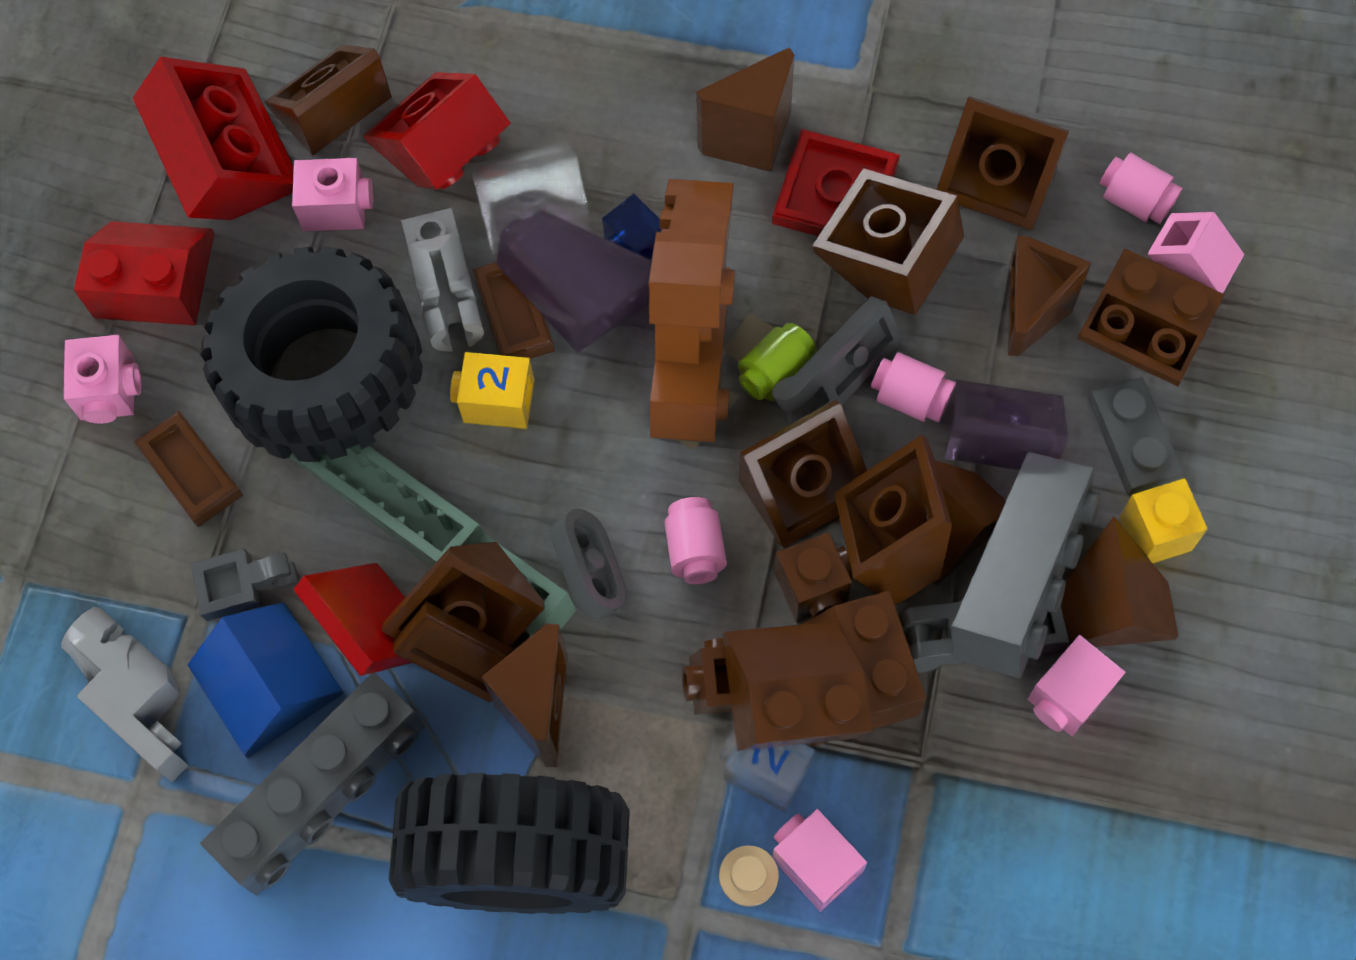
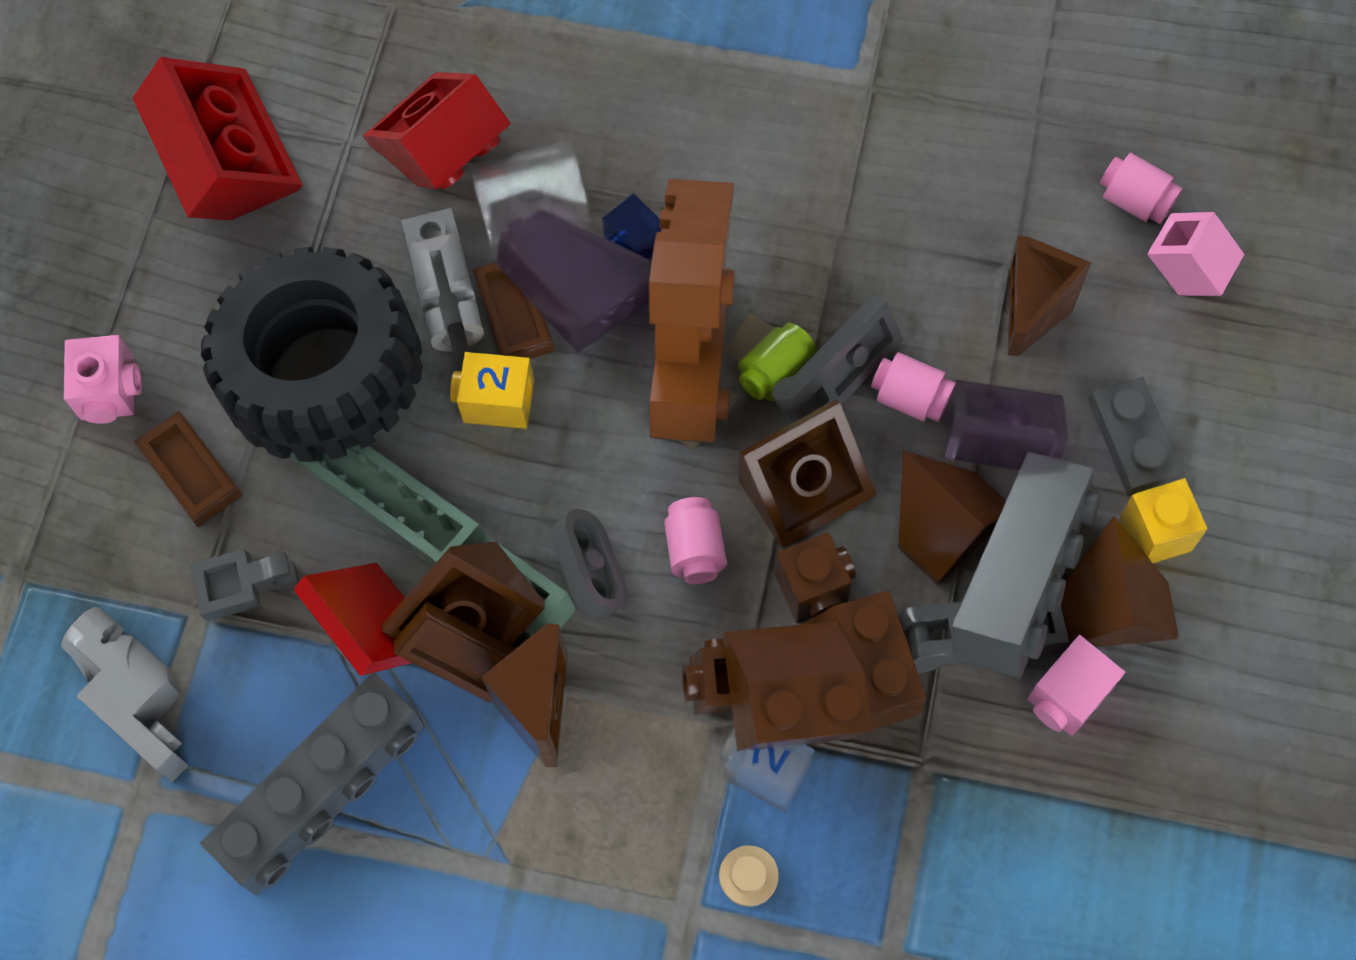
red slope [74,221,215,326] -> none
blue slope [188,602,344,758] -> none
reddish brown slope [264,44,392,156] -> none
bright pink brick [292,158,374,232] -> none
black tyre [388,773,630,914] -> none
reddish brown slope [696,47,795,172] -> none
red tile [772,129,901,236] -> none
bright pink brick [772,809,867,912] -> none
reddish brown slope [812,168,964,315] -> none
reddish brown slope [834,435,952,606] -> none
reddish brown slope [936,96,1070,230] -> none
reddish brown slope [1077,248,1225,387] -> none

